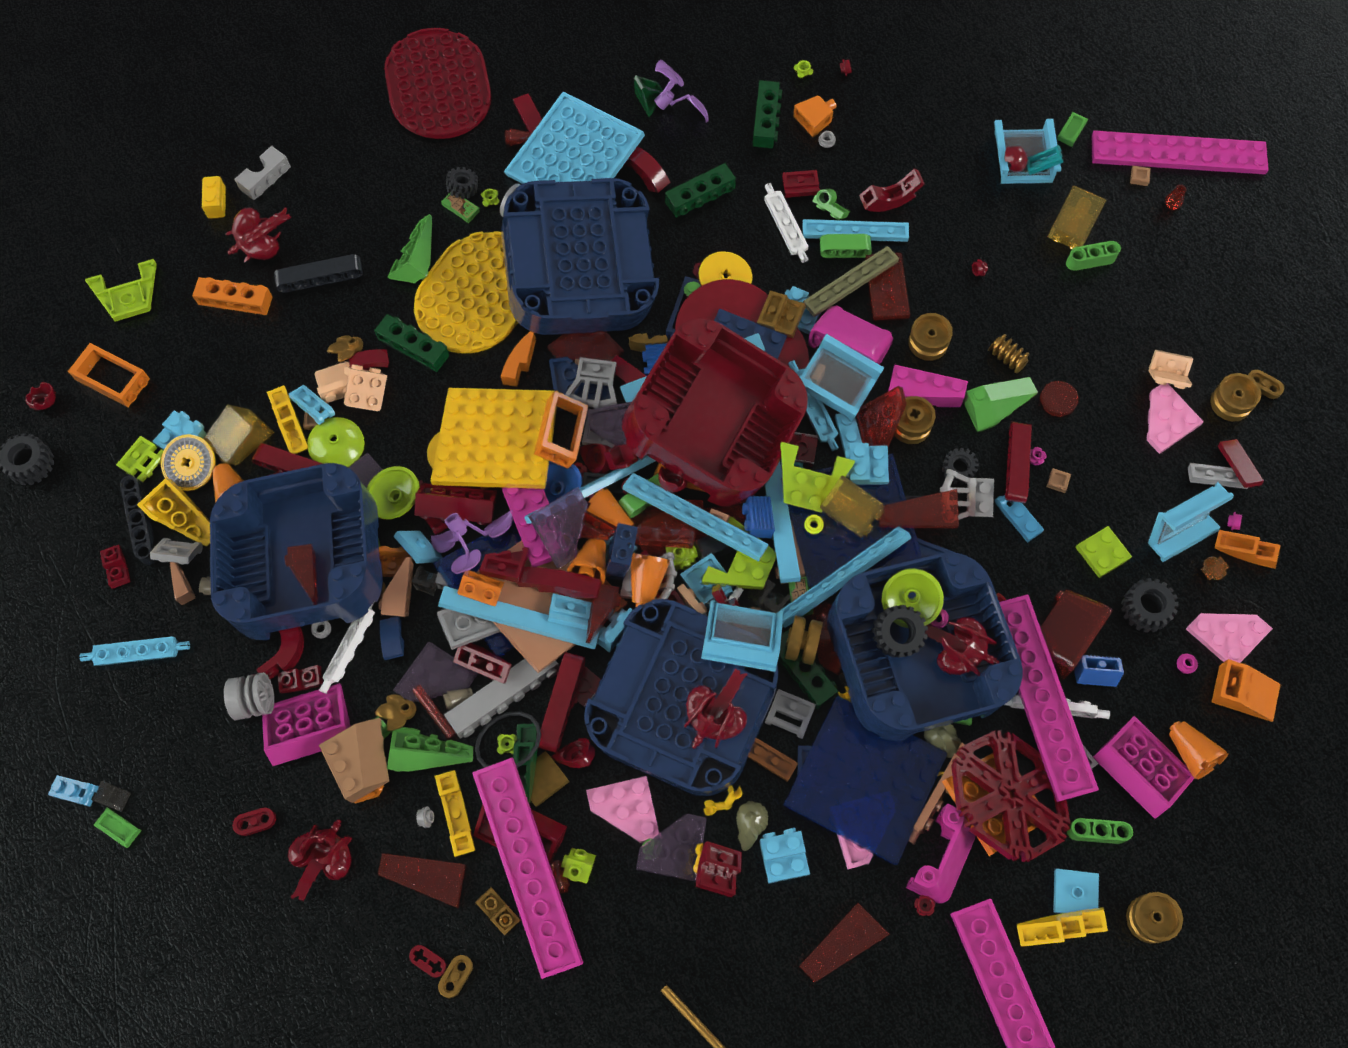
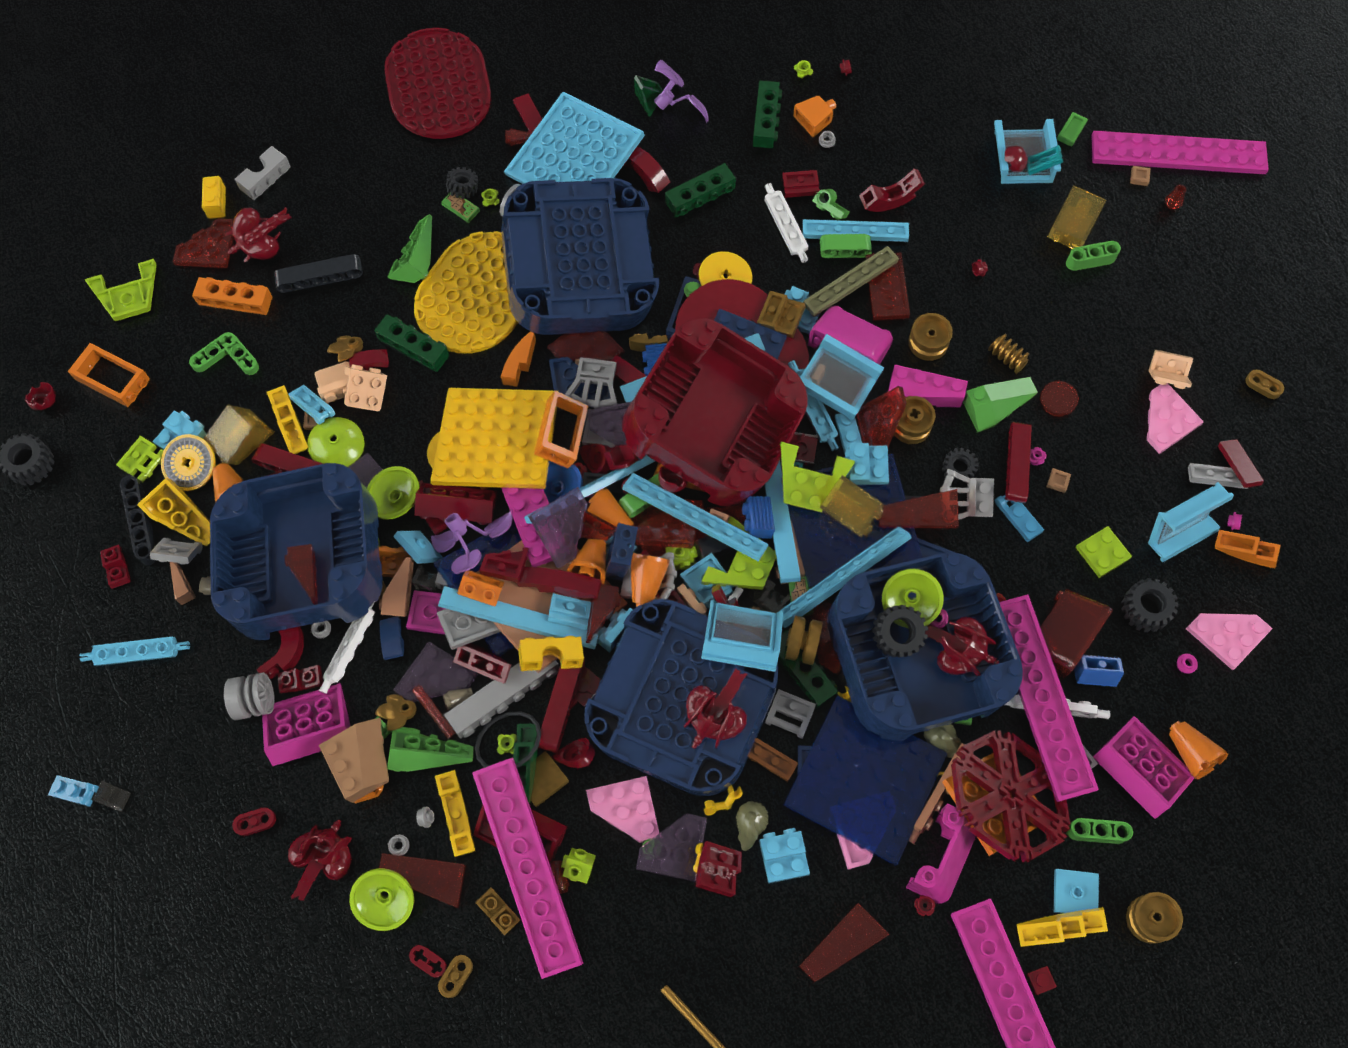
bright green tile [94,808,141,848] -> none
neon yellow plate [804,515,824,534] -> none
clear orange gear [1201,556,1229,580] -> none
pearl gold wheel [1210,373,1261,421] -> none
orange slope [1212,659,1280,722] -> none
none -> clear red plate [173,219,234,268]
none -> bright green beam [189,332,259,375]
none -> lime dish [350,868,414,931]
none -> light grey plate [388,835,410,856]
none -> dark pink plate [406,590,446,634]
none -> yellow arch [518,635,584,671]
none -> dark red plate [1026,966,1057,995]

